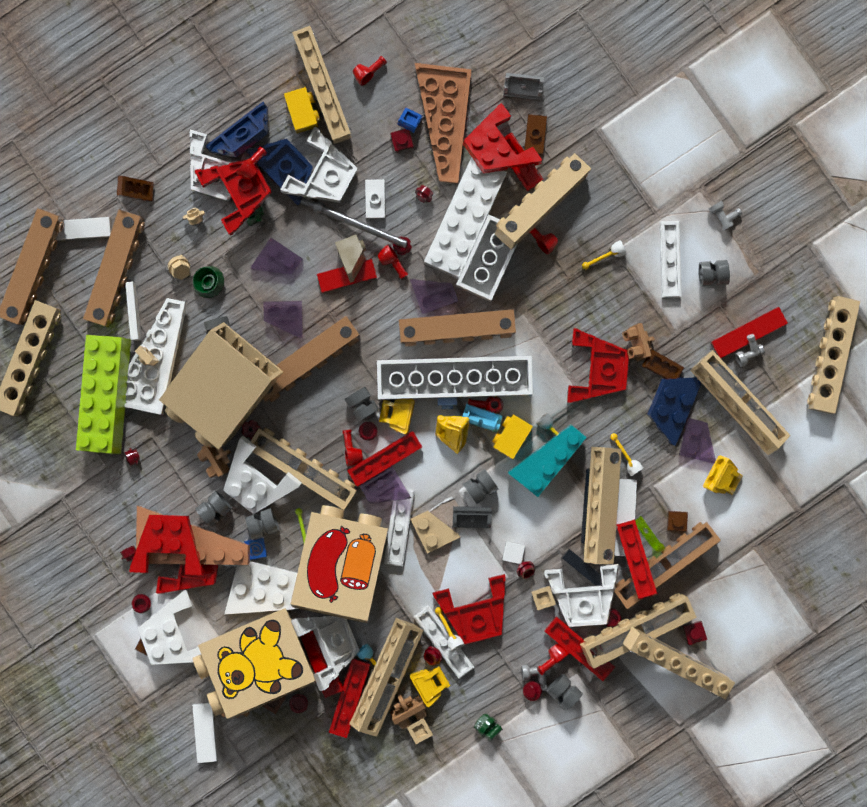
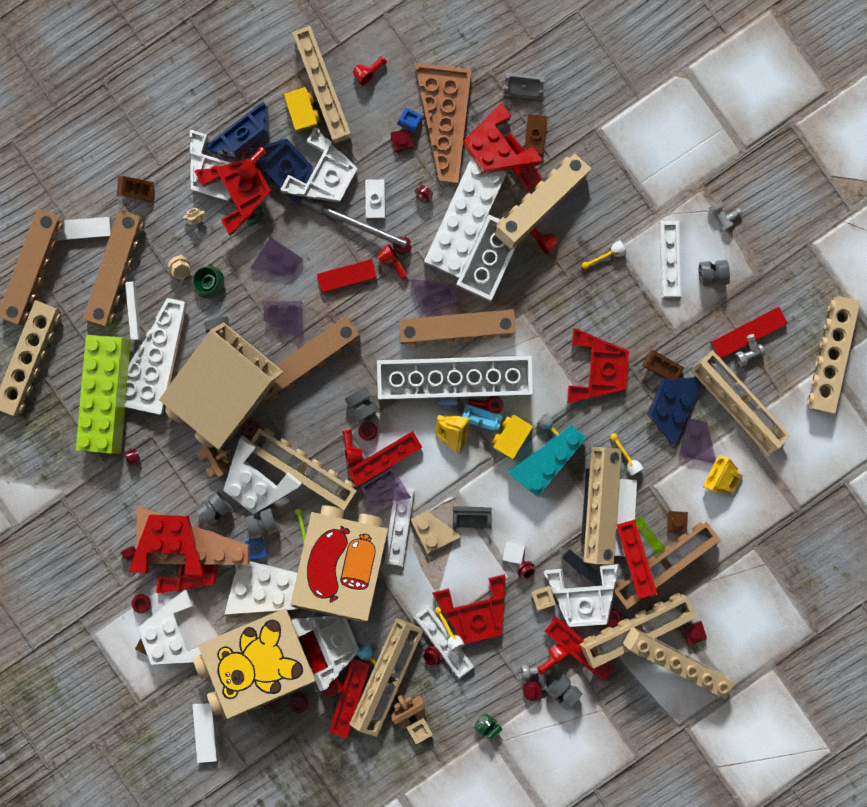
tan plate [135,346,159,366] -> none
slope [335,235,367,283] -> none
yellow piece [379,398,415,435] -> none
yellow piece [409,666,450,707] -> none
dark grey wheel [463,469,498,504] -> none
medium nougat hips [622,323,655,361] -> none

